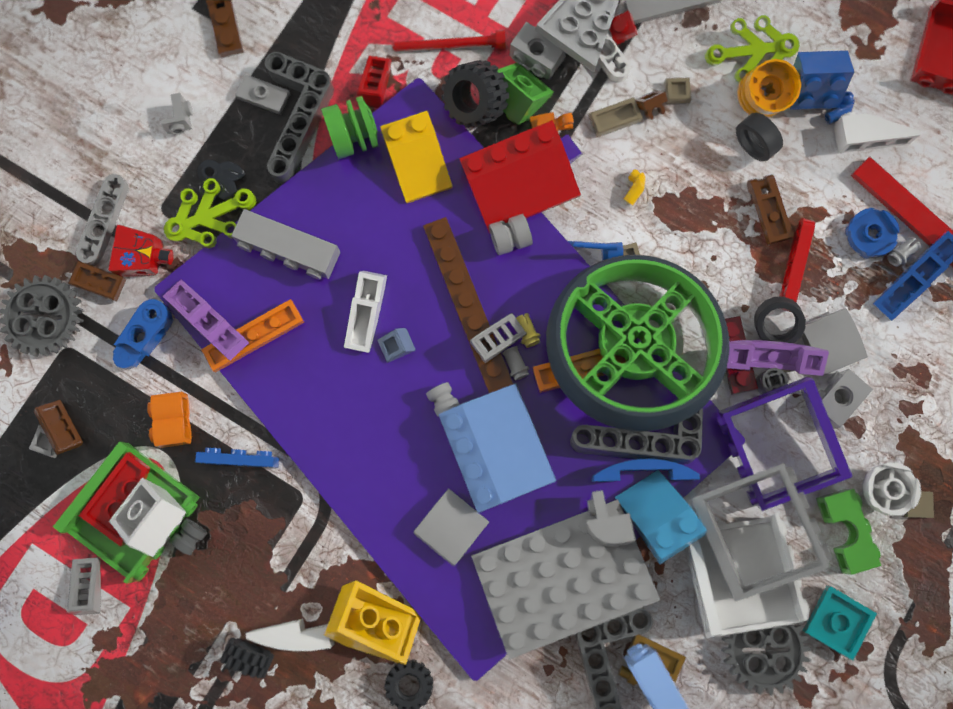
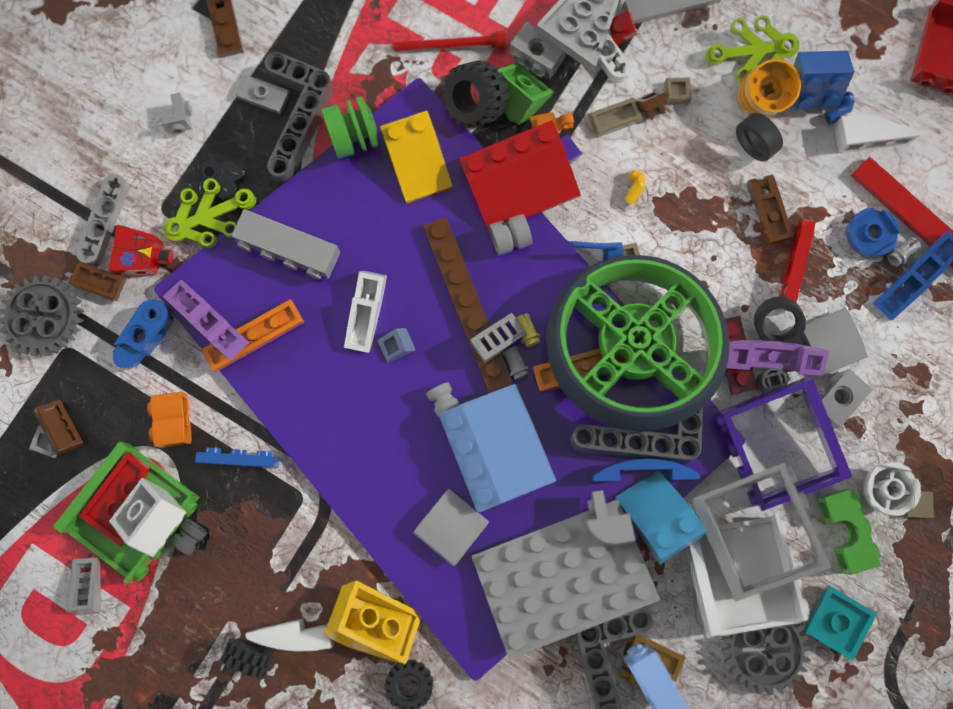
red slope [357,55,392,108] -> none

